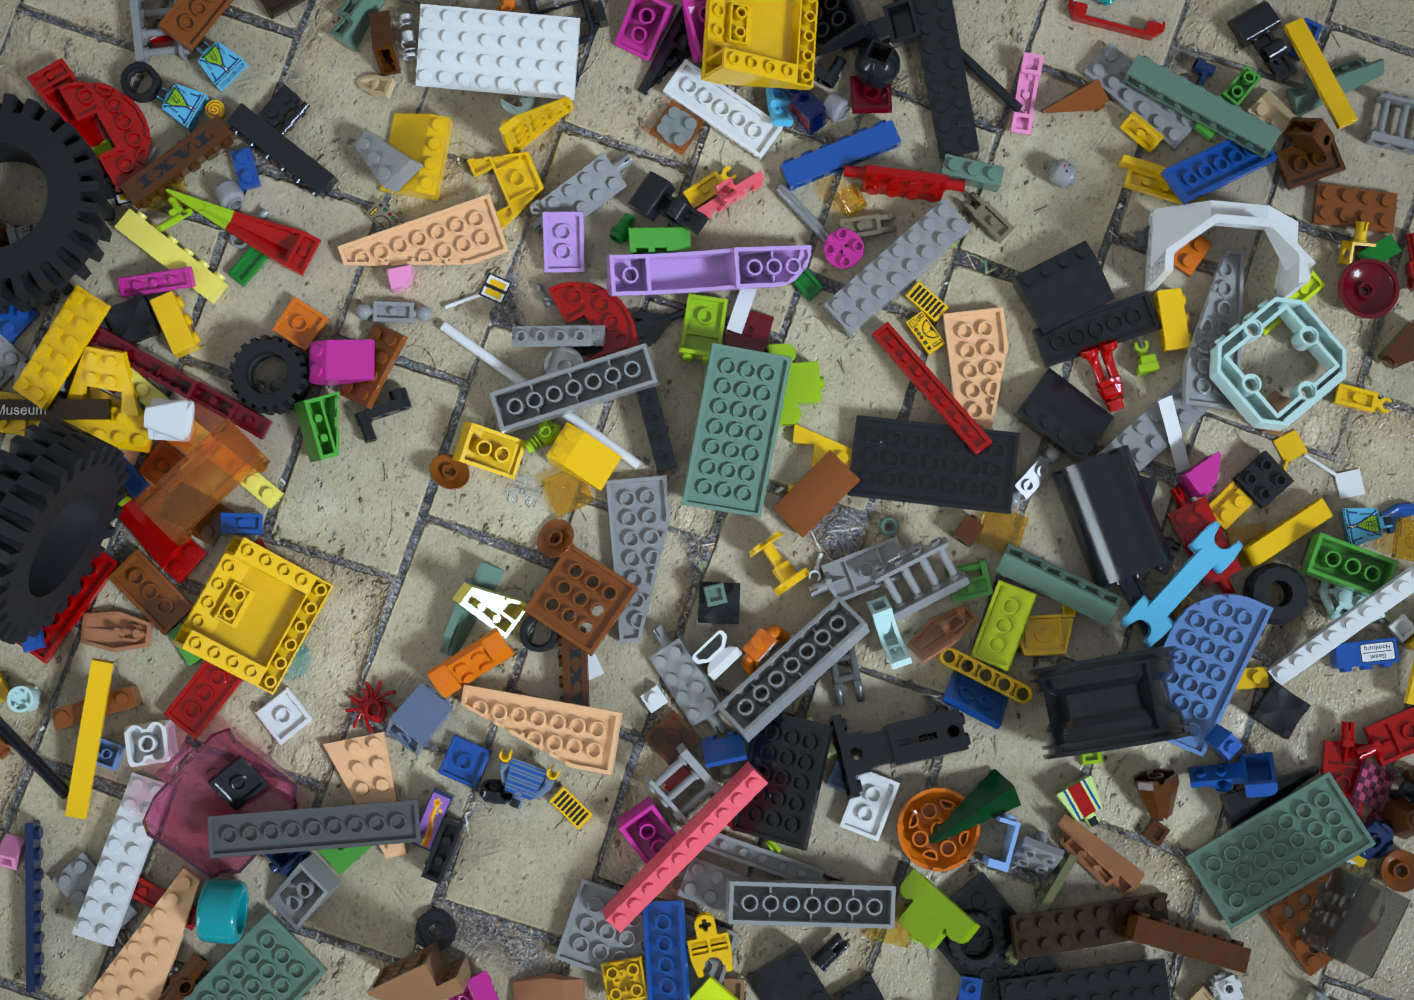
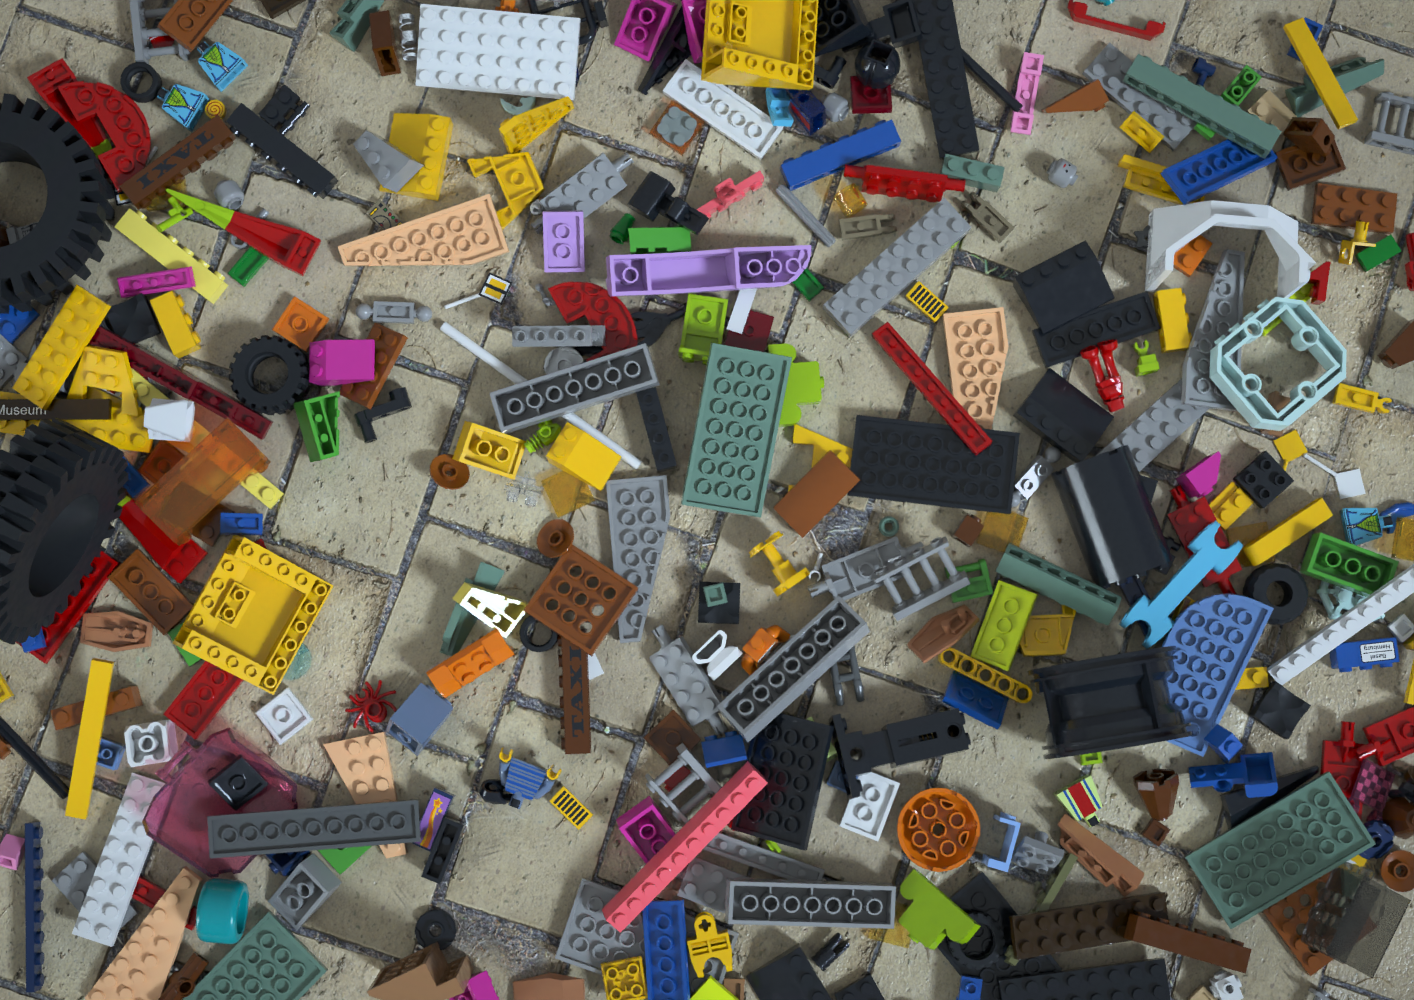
light aqua piece [7,686,42,713] -> none
blue plate [231,147,262,191] -> none
tan plate [356,75,396,100] -> none
bright pink brick [387,264,414,293] -> none
blue tile [438,735,492,789] -> none
light nougat wing [461,684,623,775] -> none
white plate [640,685,668,713] -> none
yellow plate [683,166,737,209] -> none
dark pink plate [823,228,864,269] -> none
light aqua arch [866,596,912,670] -> none
yellow tile [905,311,945,356] -> none
dark green wedge [928,769,1021,844] -> none
white sticker [1158,395,1190,473] -> none
black plate [1227,0,1298,83] -> none
dark red dish [1338,258,1400,319] -> none
none -> red slope [1307,261,1331,305]

